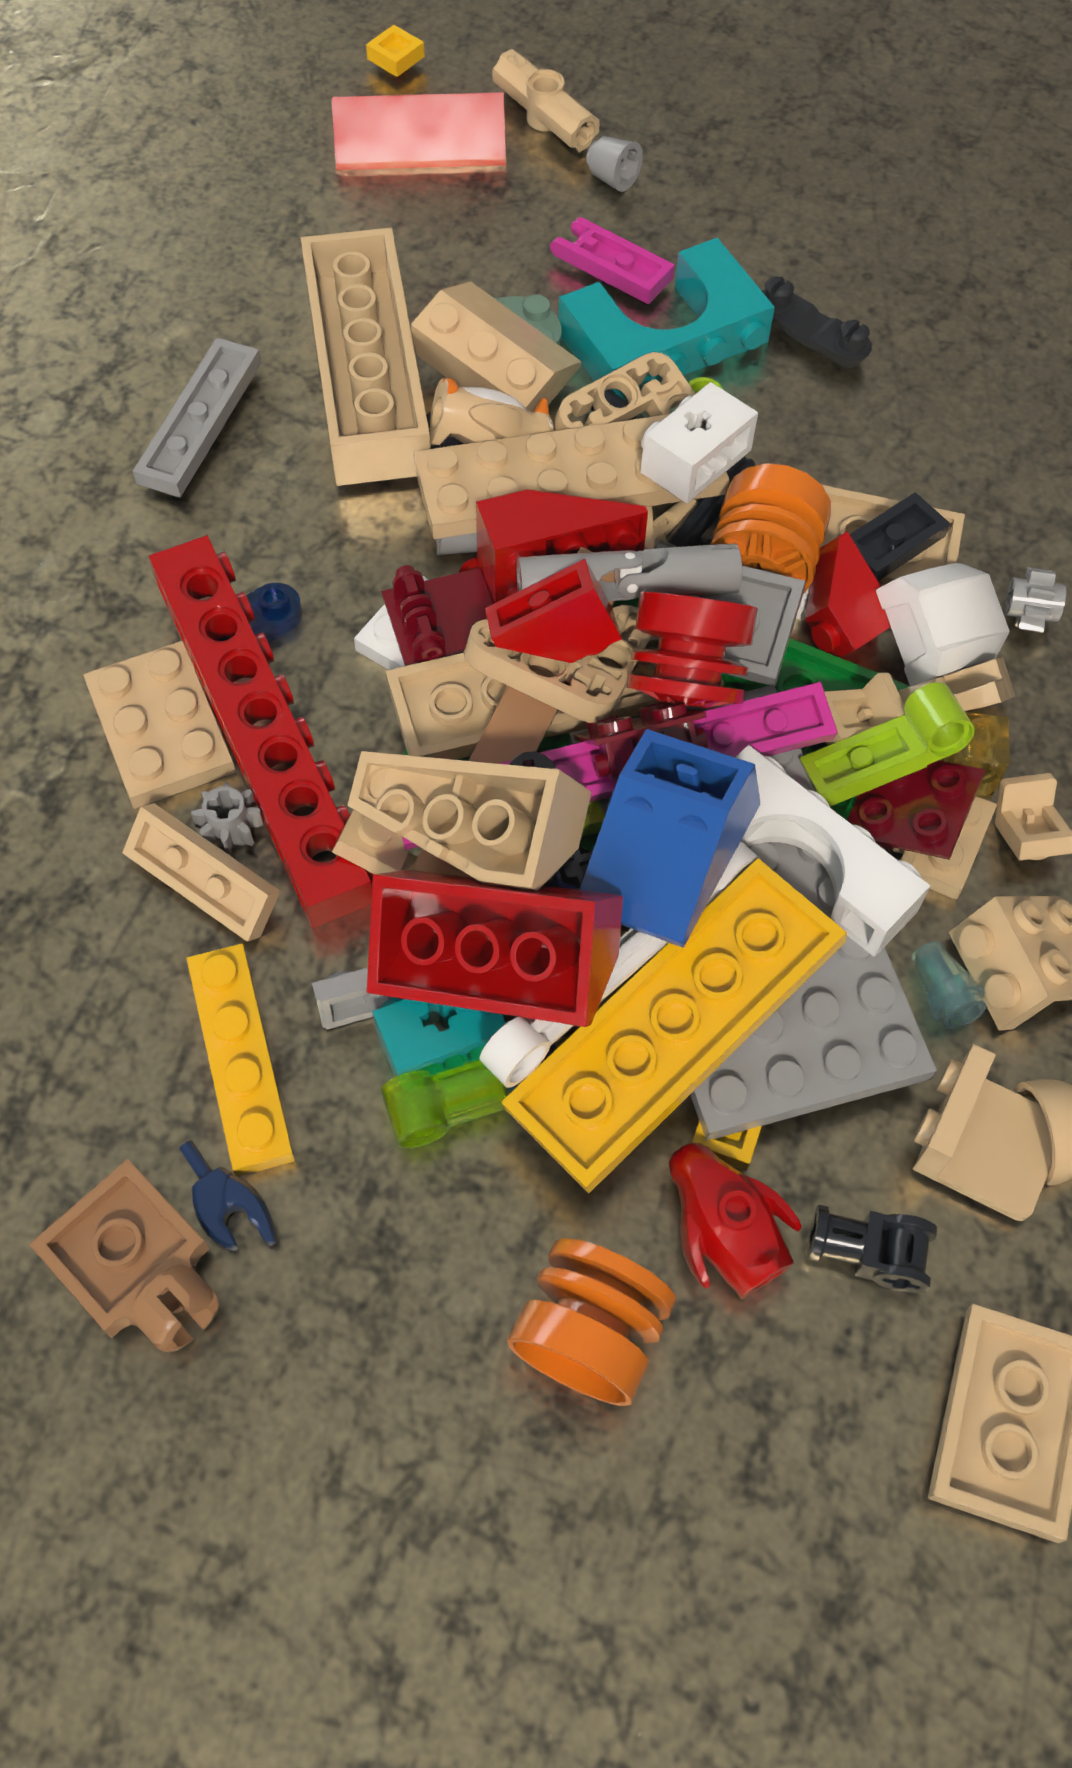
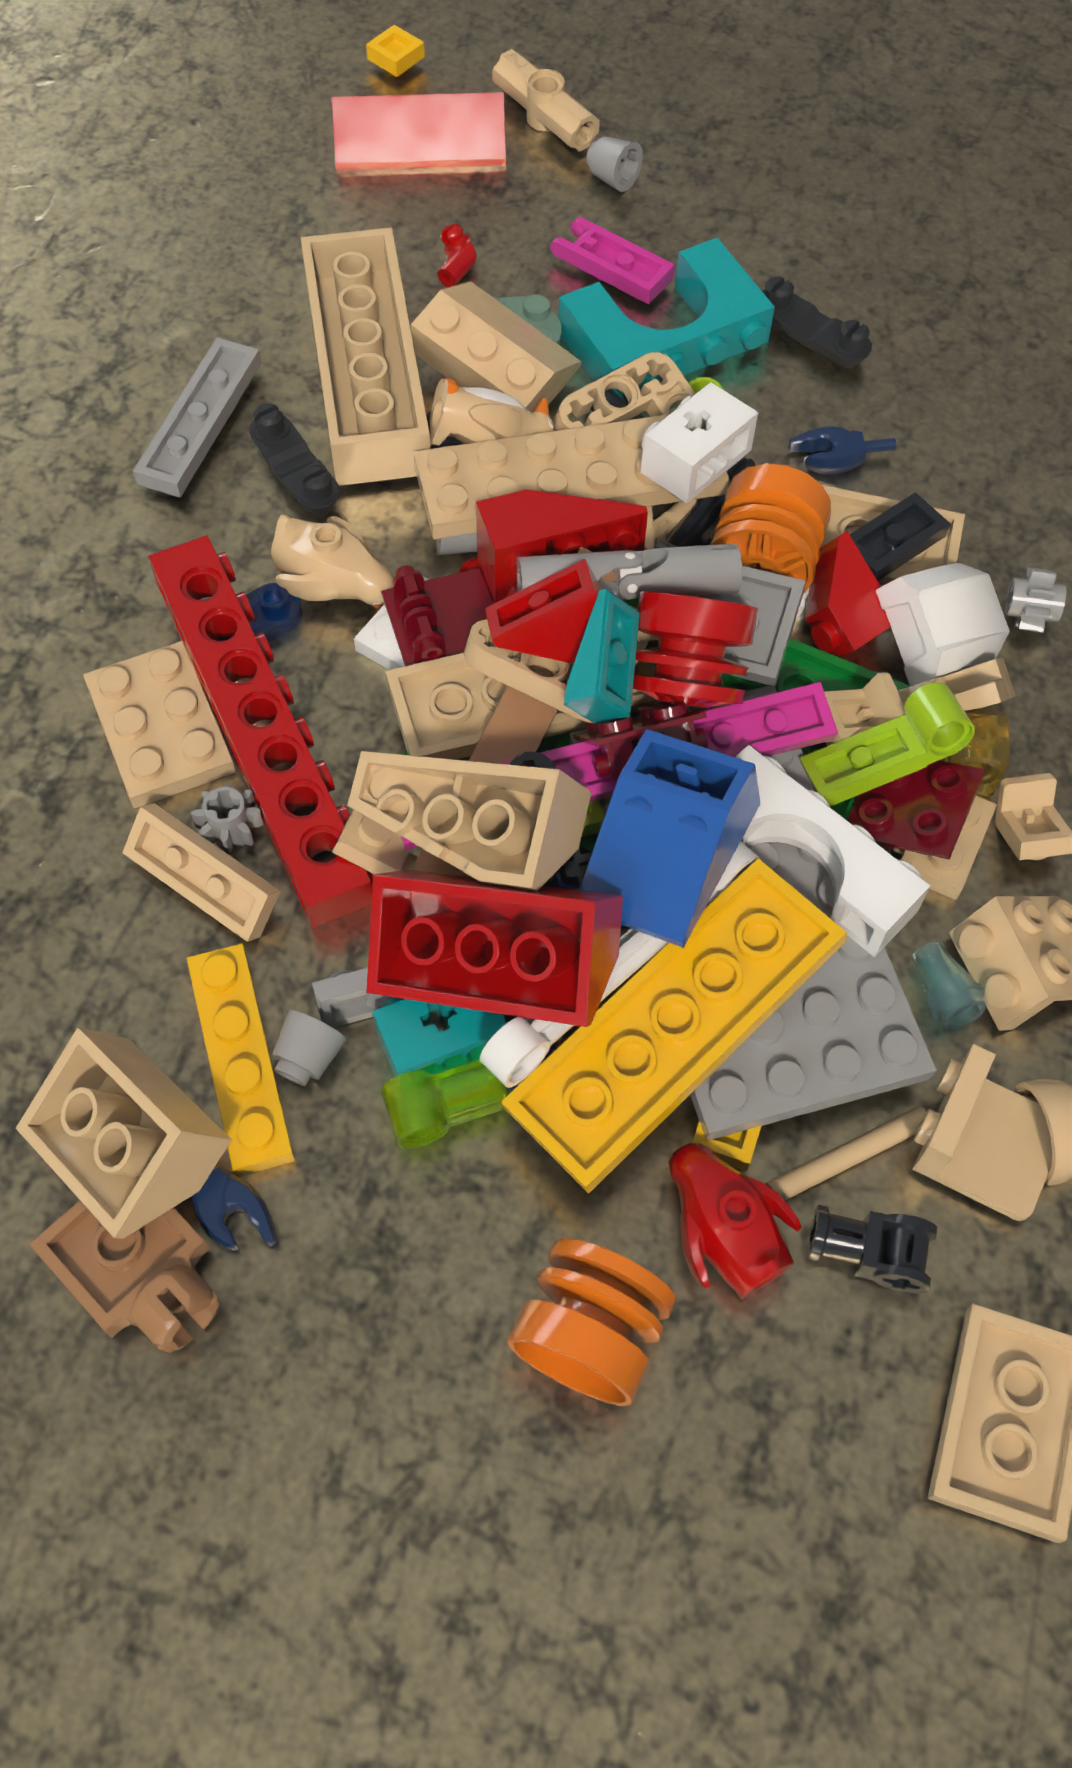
none -> tan slope [16,1027,232,1239]
none -> black piece [249,403,340,515]
none -> tan animal [271,514,394,610]
none -> light grey hat [271,1010,347,1086]
none -> red arm [437,224,477,288]
none -> teal slope [564,589,640,723]
none -> tan piece [765,1106,926,1201]
none -> dark blue hand [787,426,896,475]

